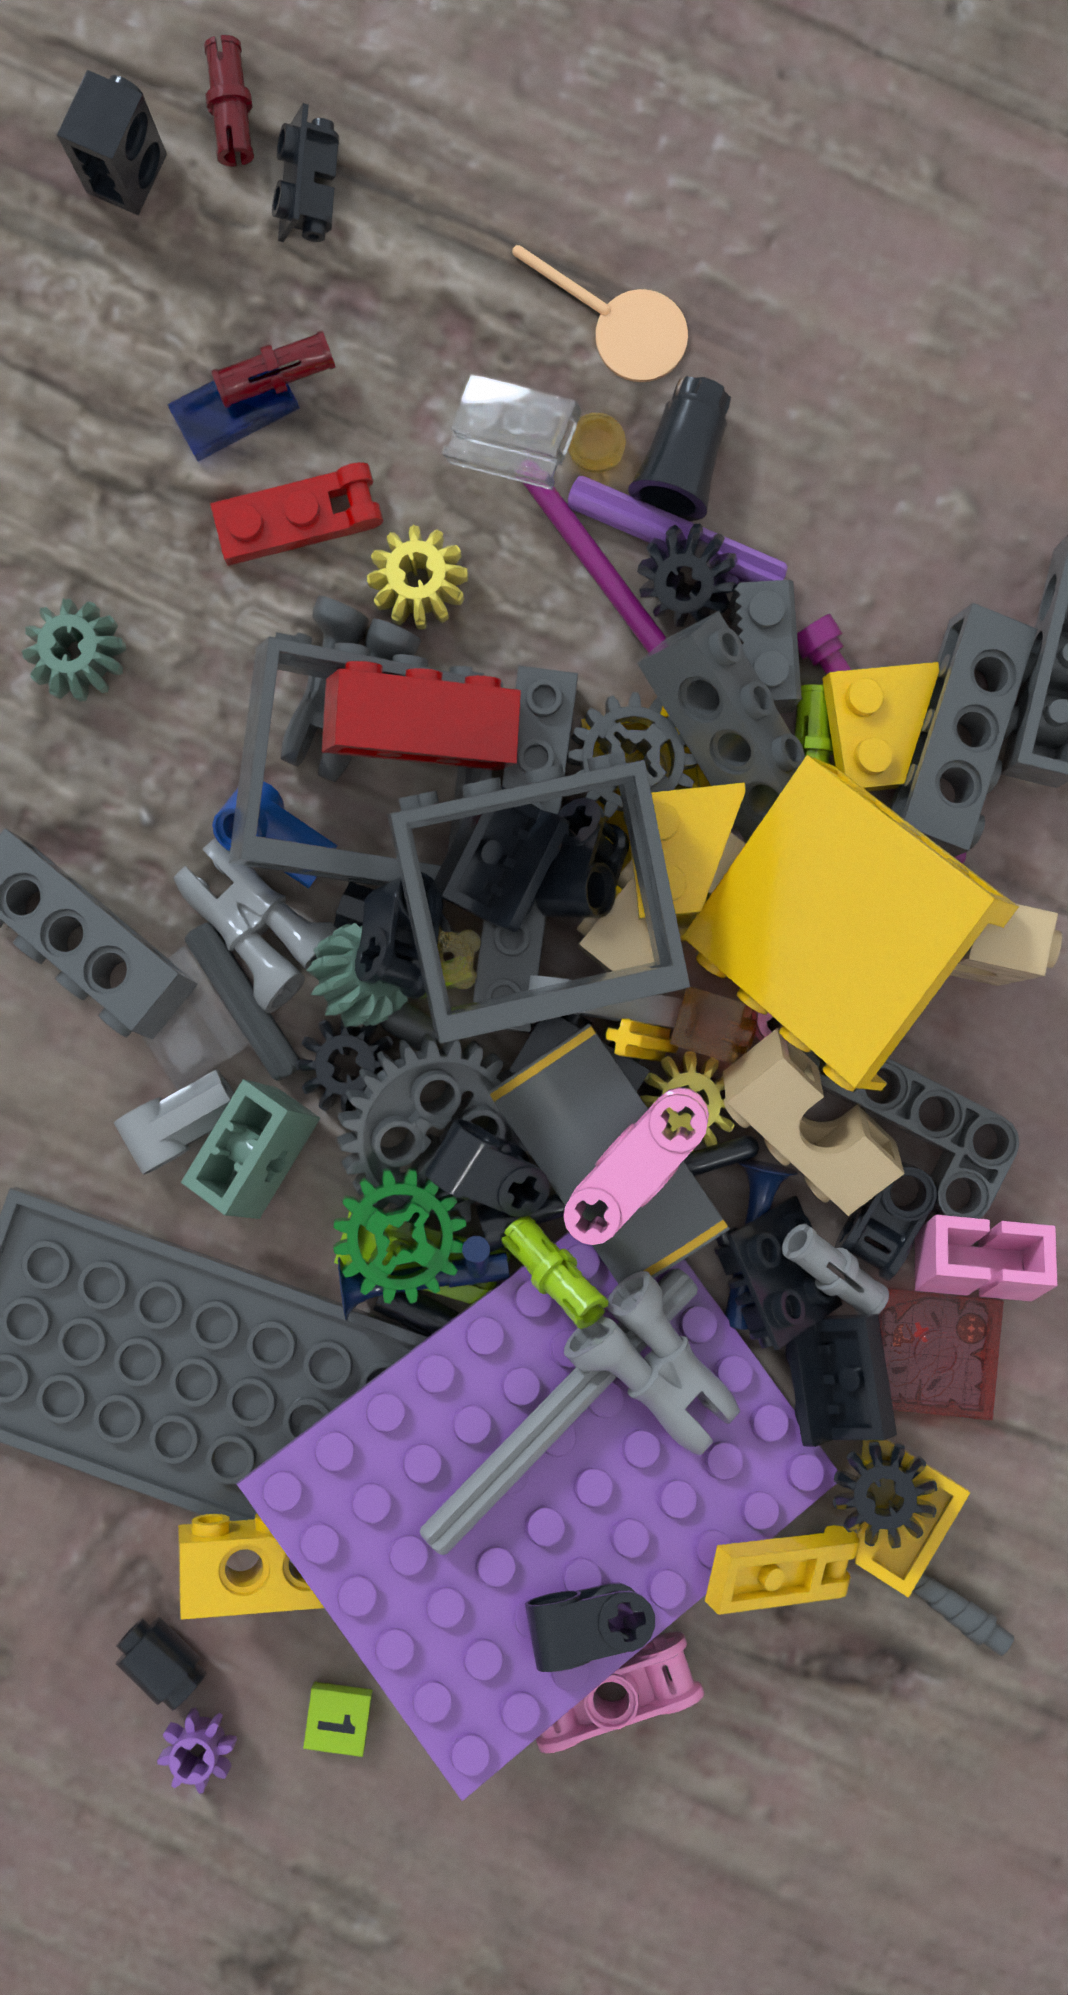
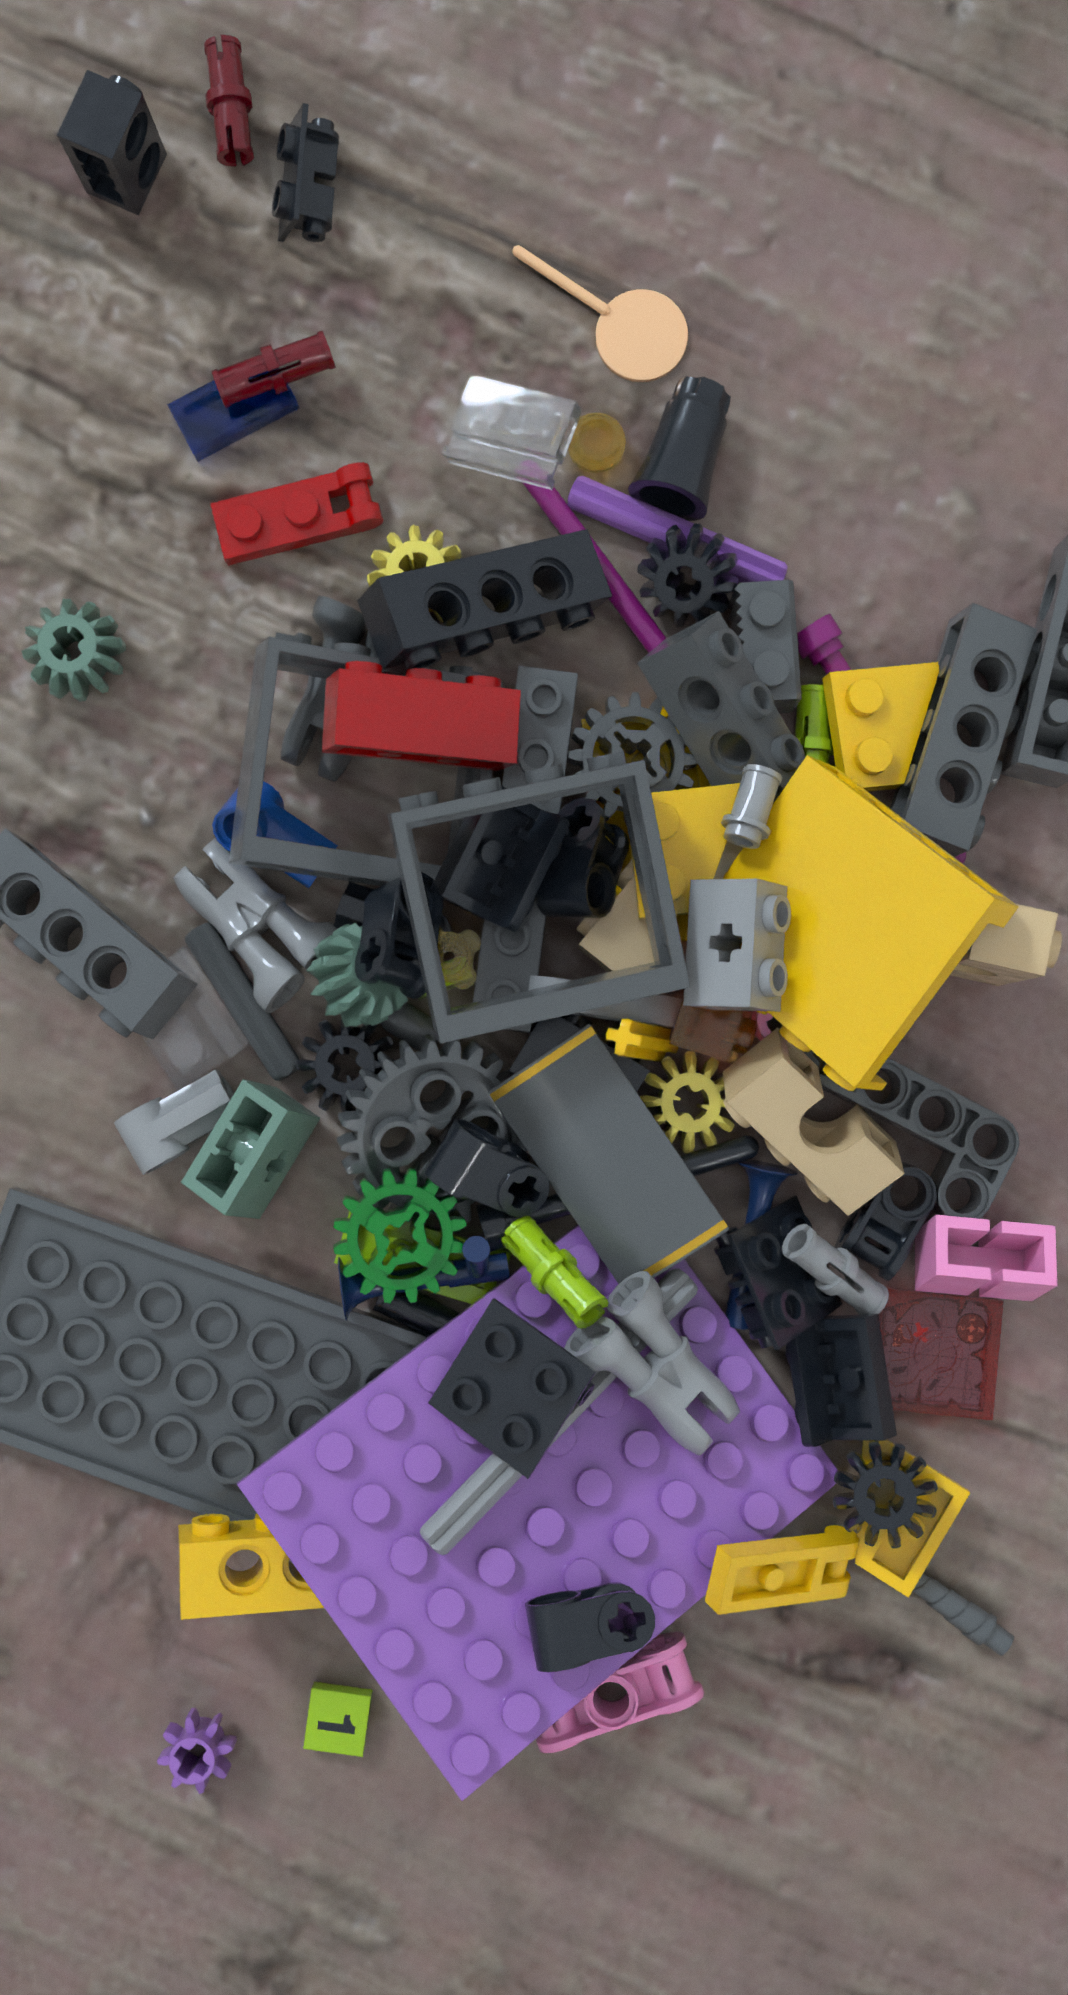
black brick [116,1617,207,1711] -> none
bright pink piece [563,1087,709,1245] -> none
none -> black brick [357,529,612,669]
none -> black hinge [428,1298,596,1479]
none -> light grey brick [683,878,791,1012]
none -> light grey pin [721,764,783,849]

